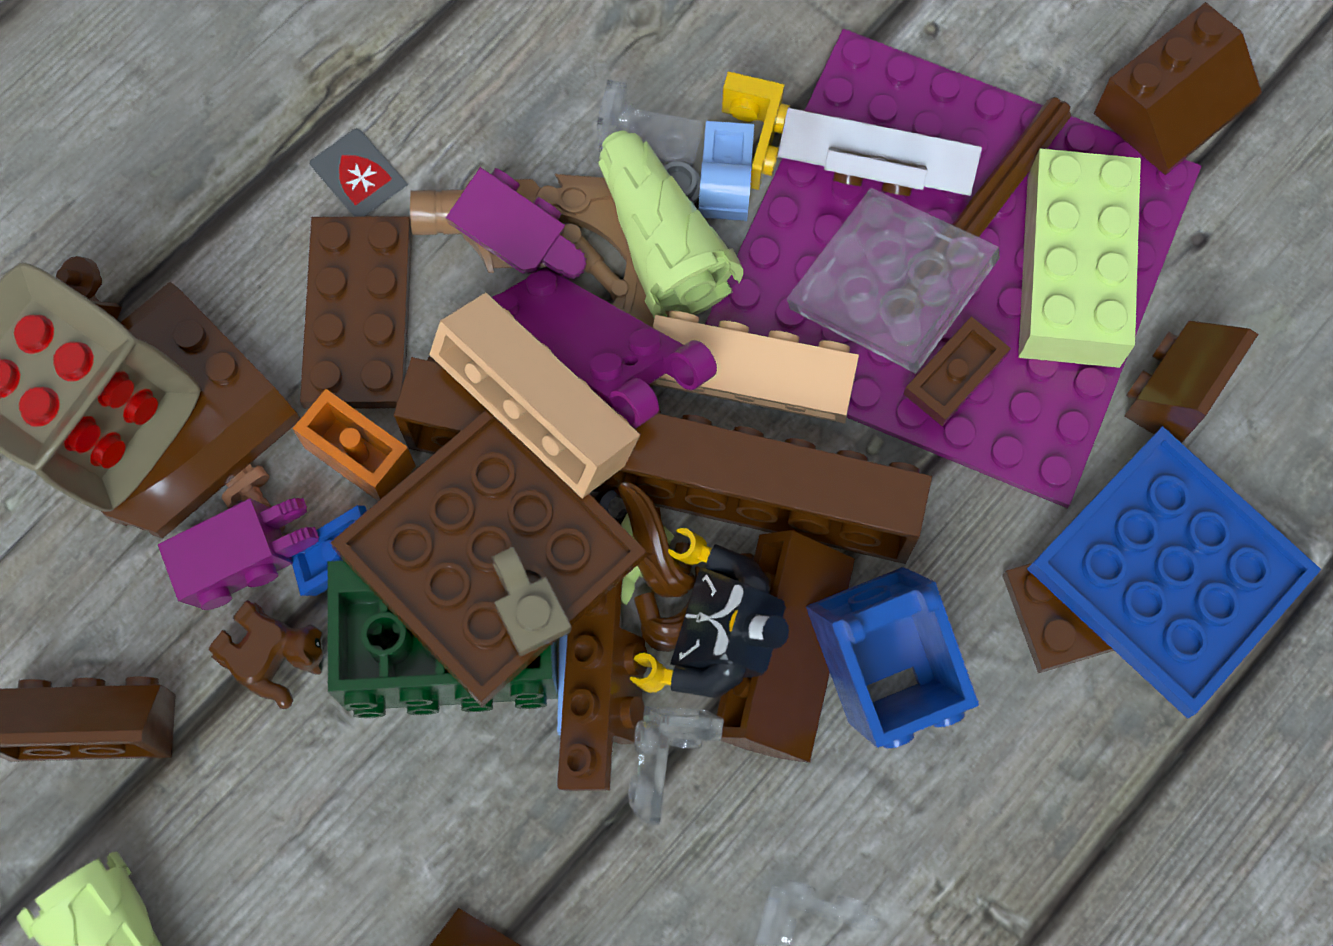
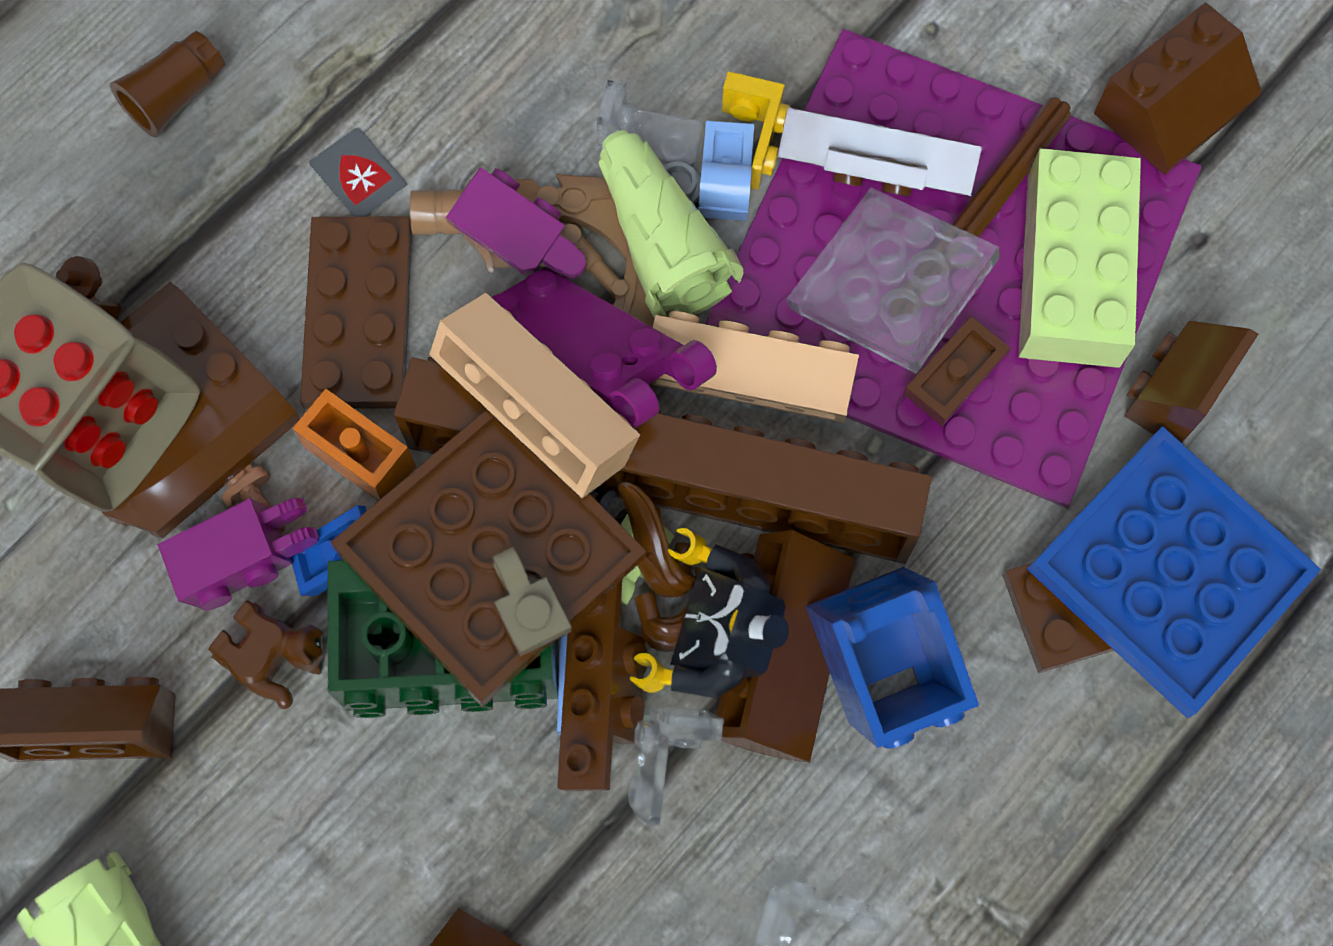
none -> reddish brown plant [110,31,225,138]

